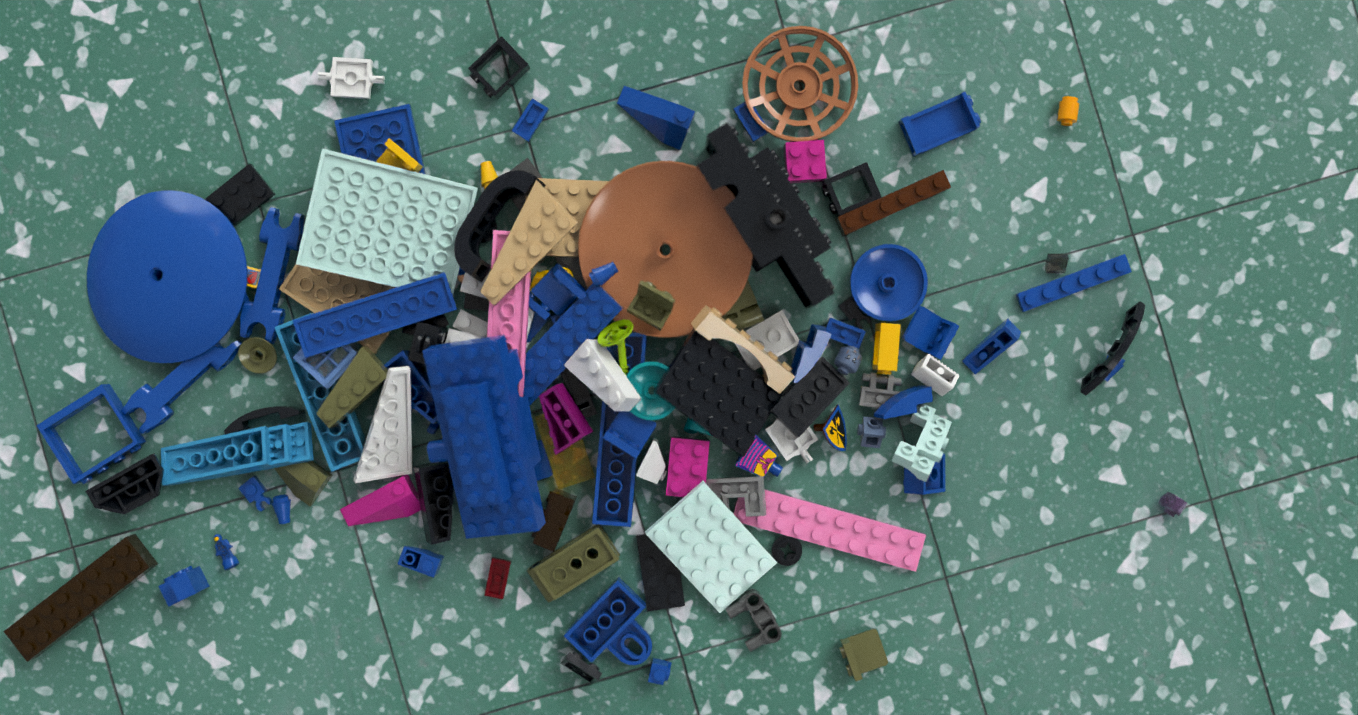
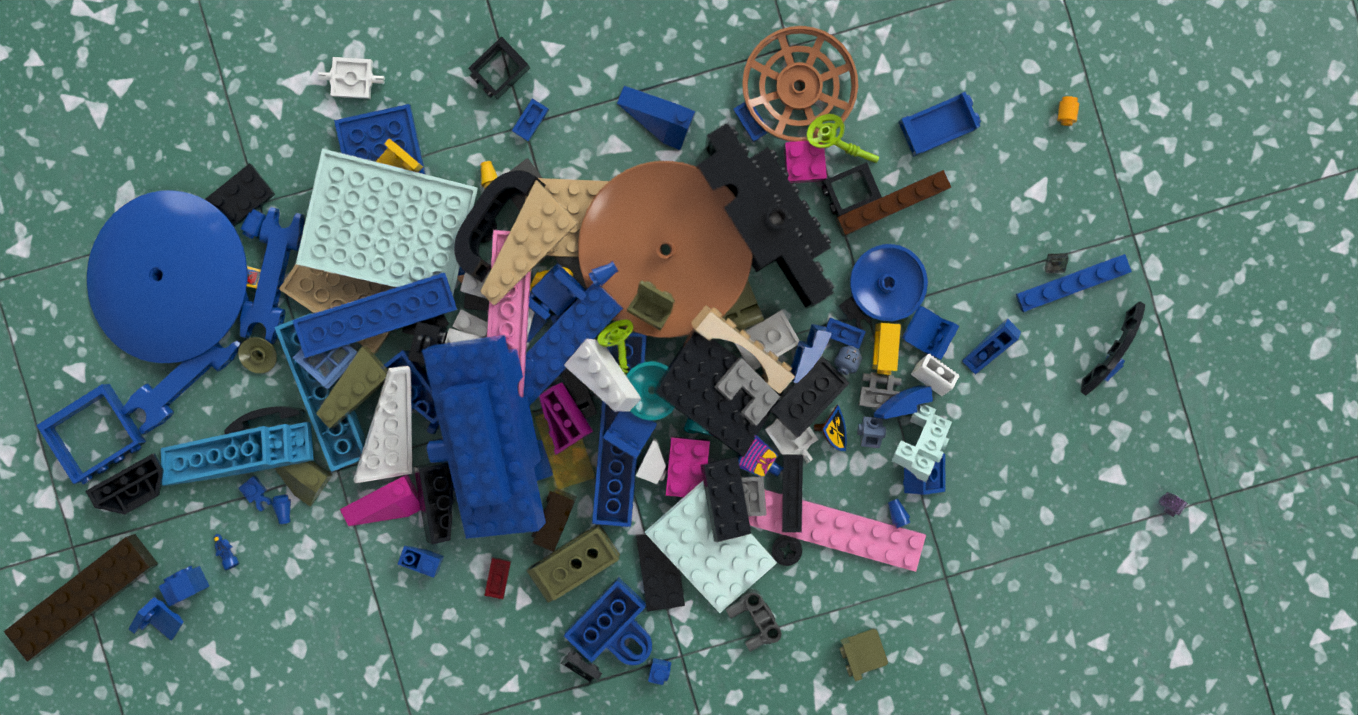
none -> blue bracket [129,597,184,640]
none -> blue brick [240,209,266,239]
none -> black plate [700,457,751,542]
none -> light grey plate [715,358,780,426]
none -> black plate [782,454,803,532]
none -> lime dish [807,114,879,163]
none -> blue cone [888,499,911,528]

